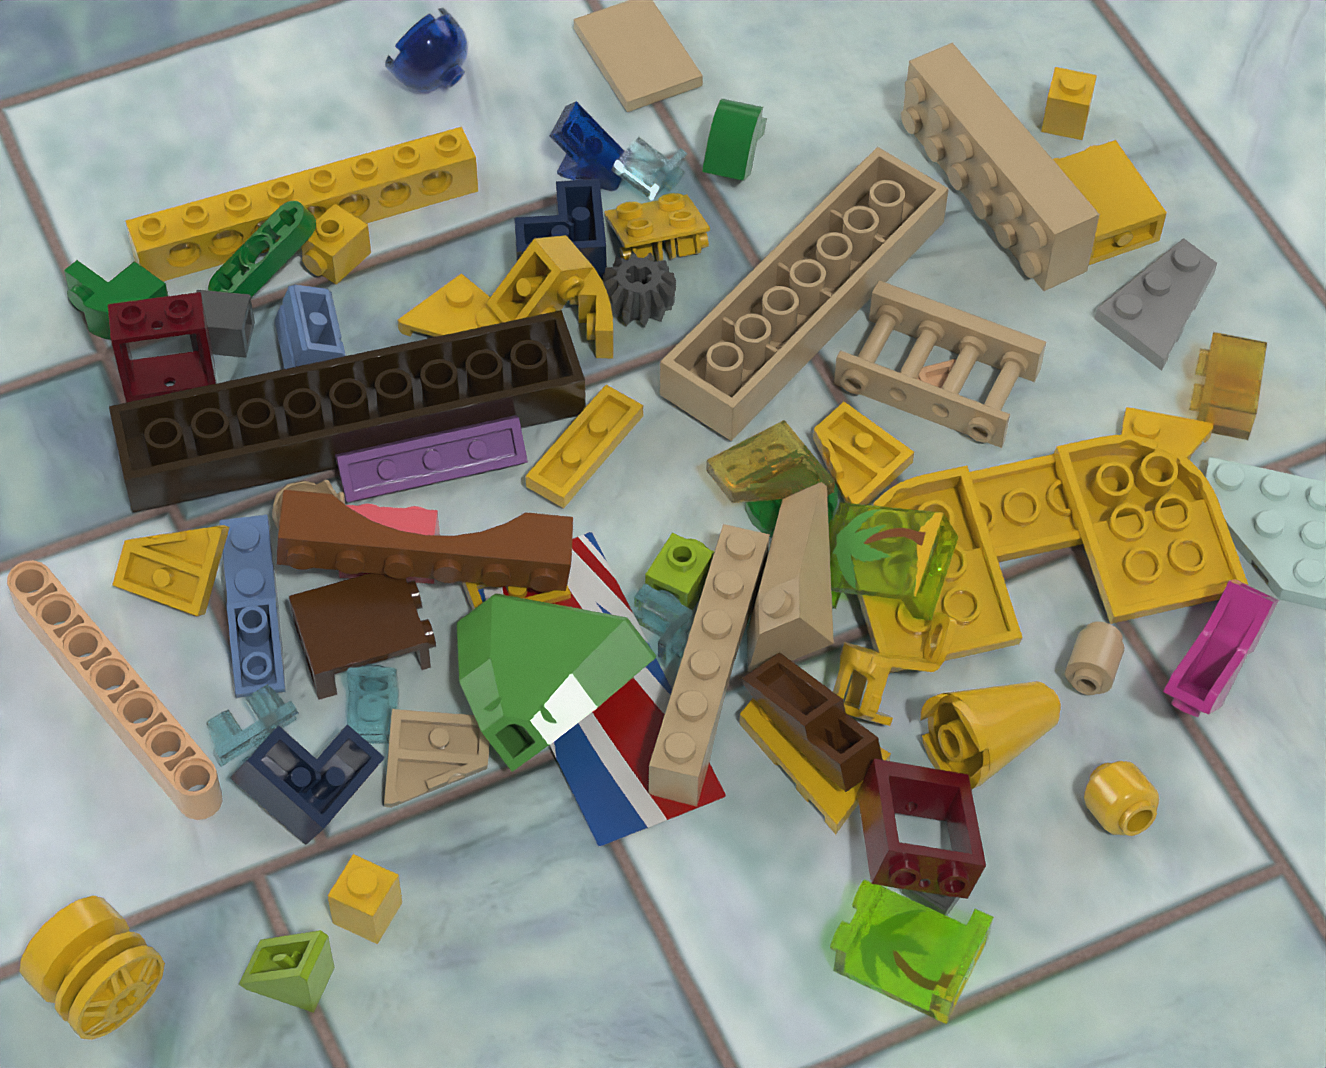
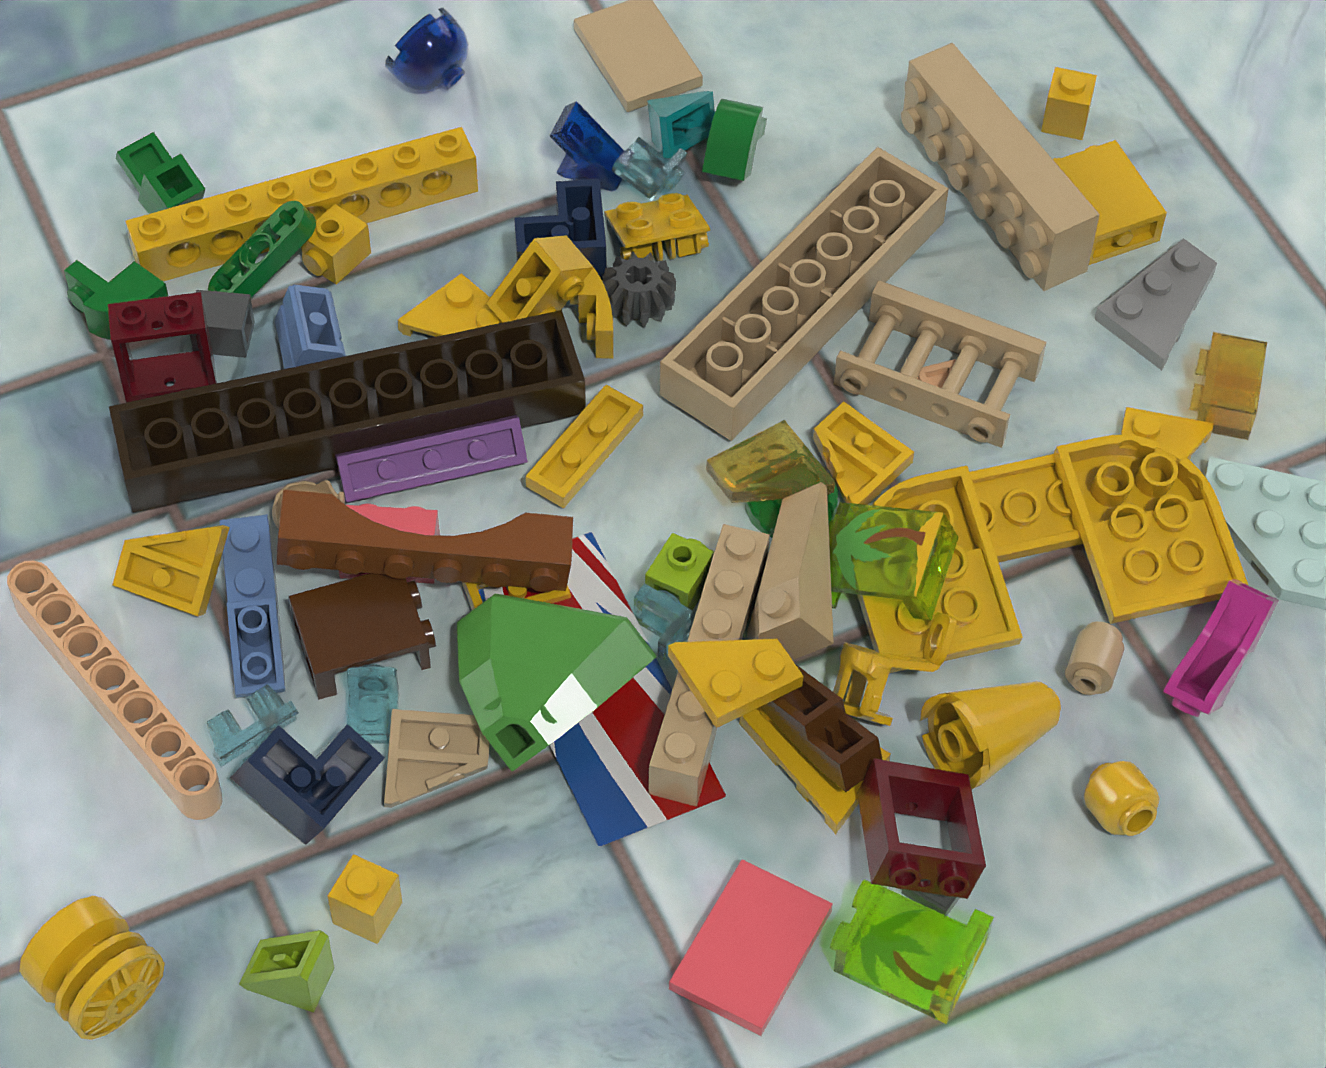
none -> green brick [115,132,205,214]
none -> teal slope [647,91,715,159]
none -> yellow wing [668,639,803,728]
none -> coral tile [669,859,833,1036]

